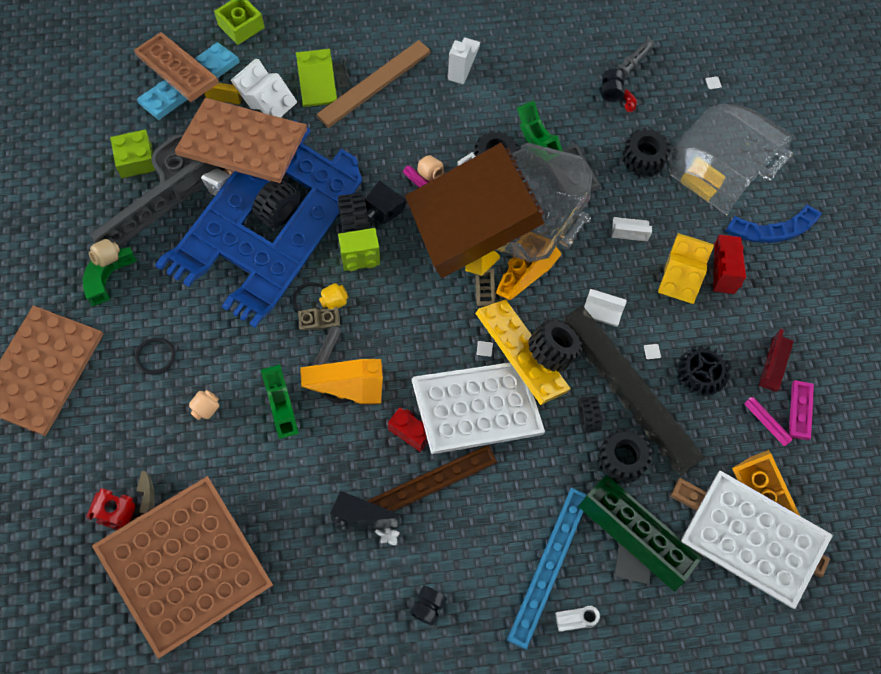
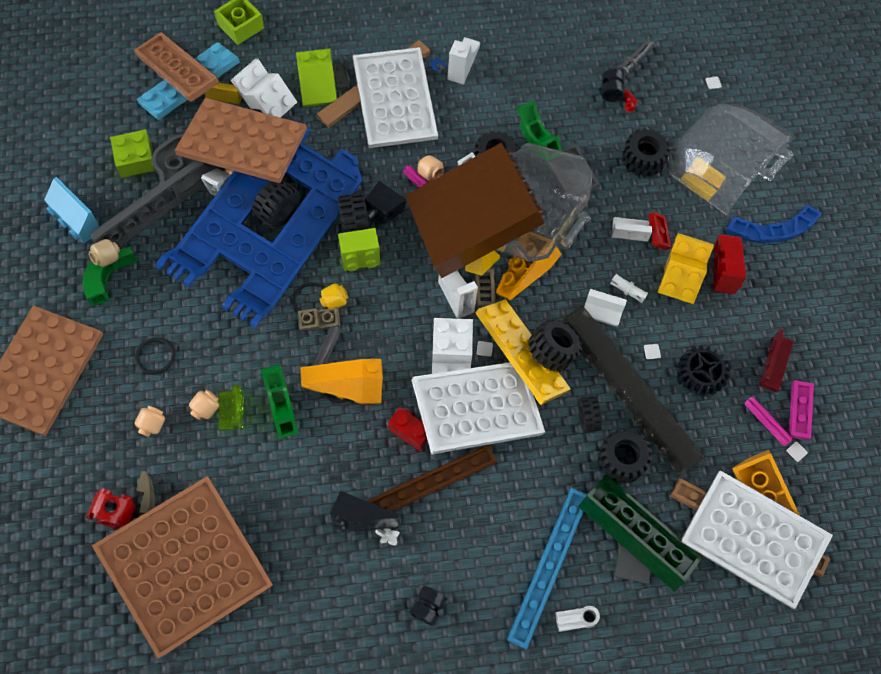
none -> medium azure slope [45,177,100,243]
none -> light nougat head [135,405,165,437]
none -> clear neon green panel [219,385,243,430]
none -> white plate [353,47,438,148]
none -> blue sticker [429,57,447,72]
none -> white bracket [432,318,473,374]
none -> white arch [438,270,478,319]
none -> white pin [610,274,648,303]
none -> red plate [648,212,672,251]
none -> white sticker [787,442,808,462]

